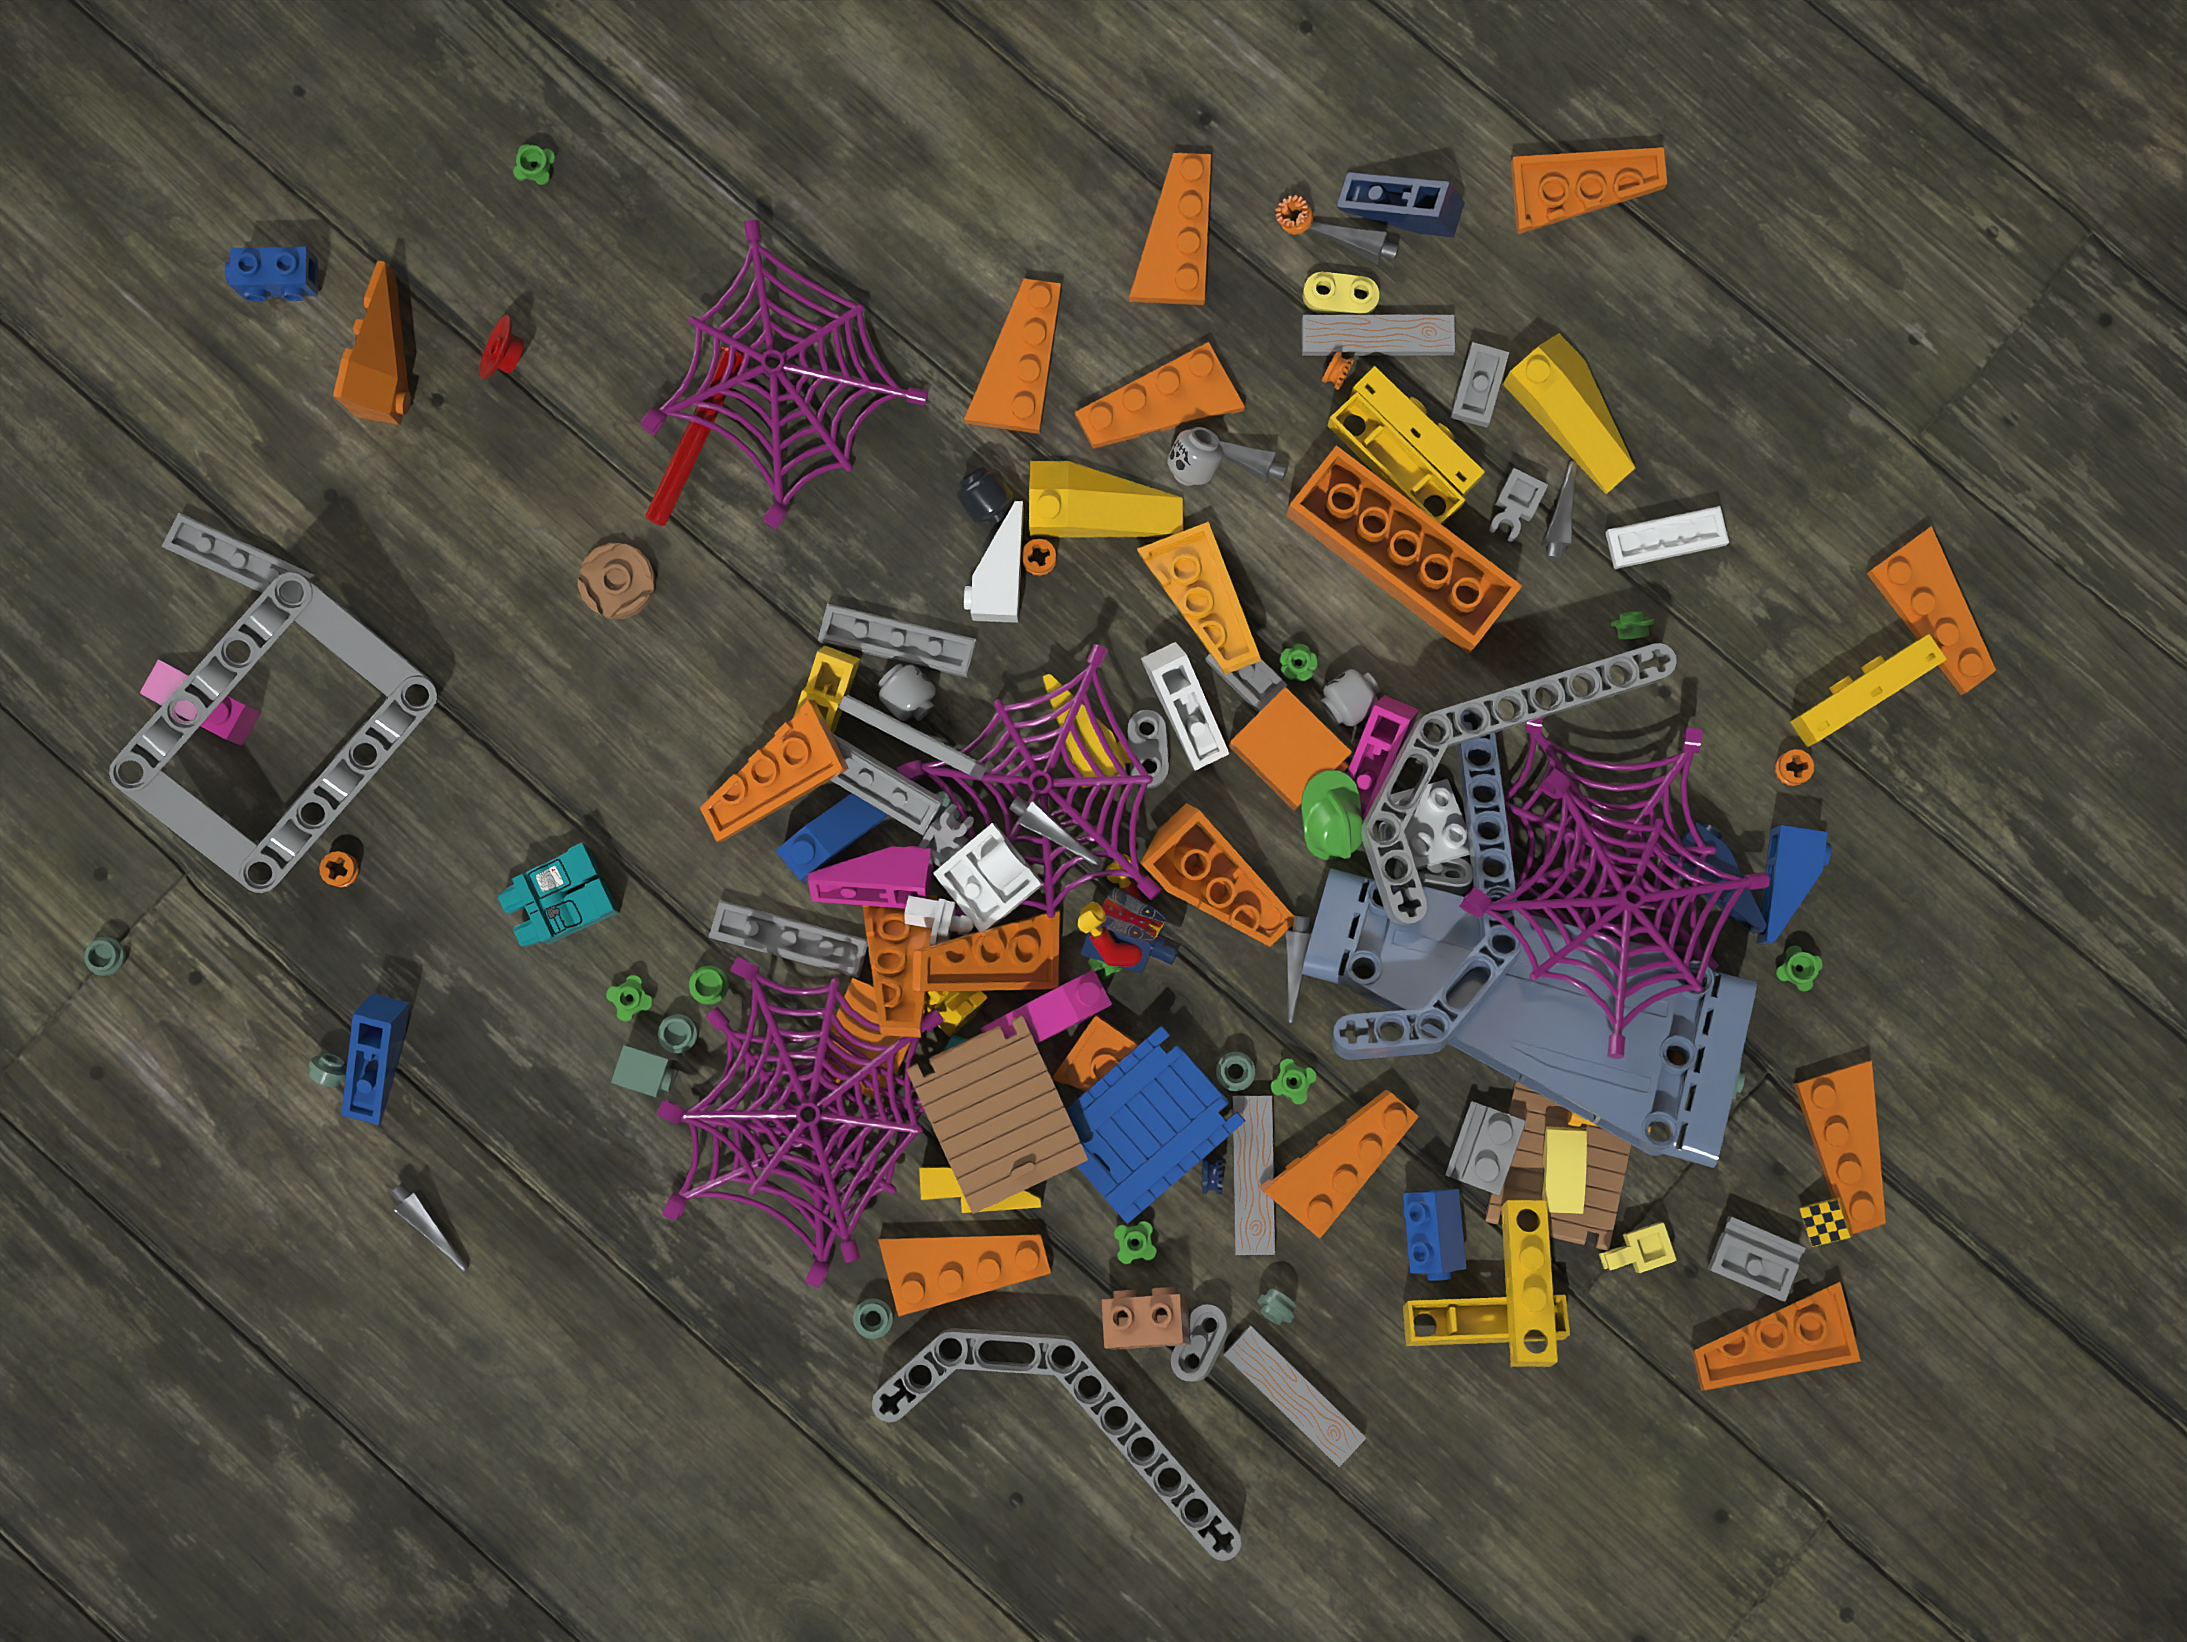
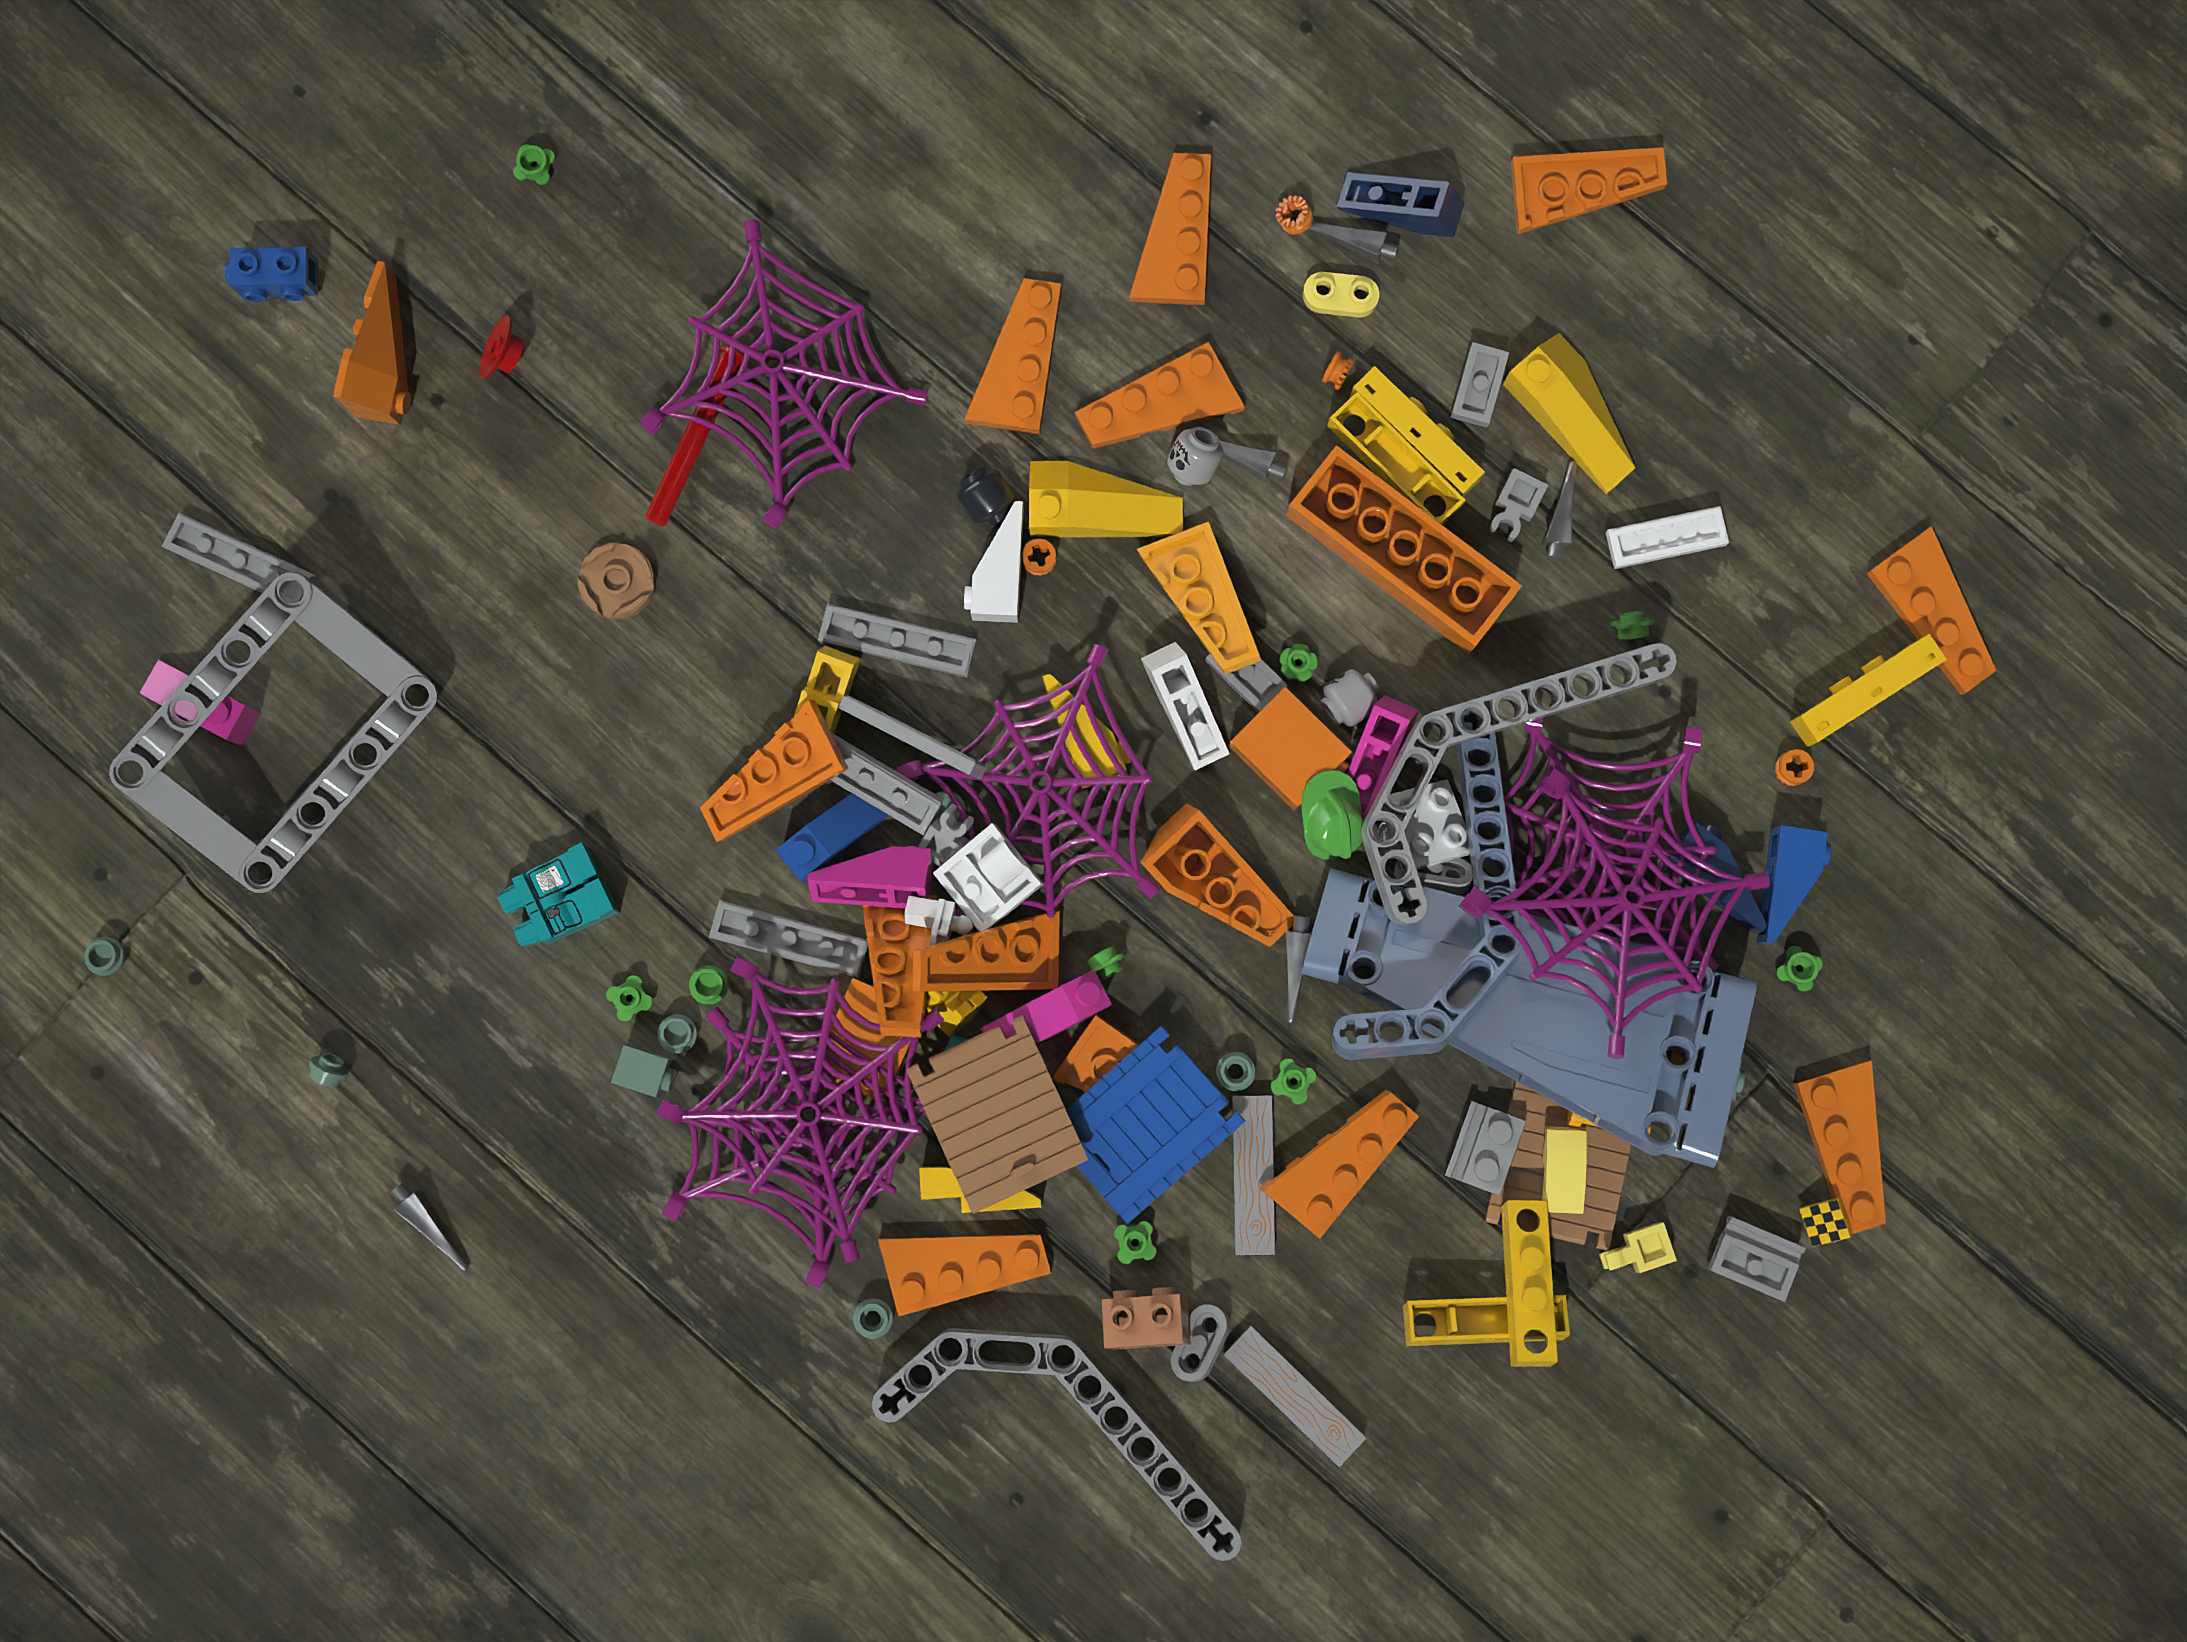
orange bush [319,851,360,888] -> none
blue slope [341,993,409,1125] -> none
light grey head [878,664,936,721] -> none
flat silver piece [1009,796,1103,868] -> none
torso [1078,854,1181,973] -> none
light grey plate [1127,710,1169,788] -> none
dark blue bush [1201,1159,1223,1195] -> none
sand green plate [1258,1289,1296,1325] -> none
light grey tile [1302,315,1455,356] -> none
blue brick [1403,1189,1466,1281] -> none
orange wing [1692,1282,1861,1391] -> none

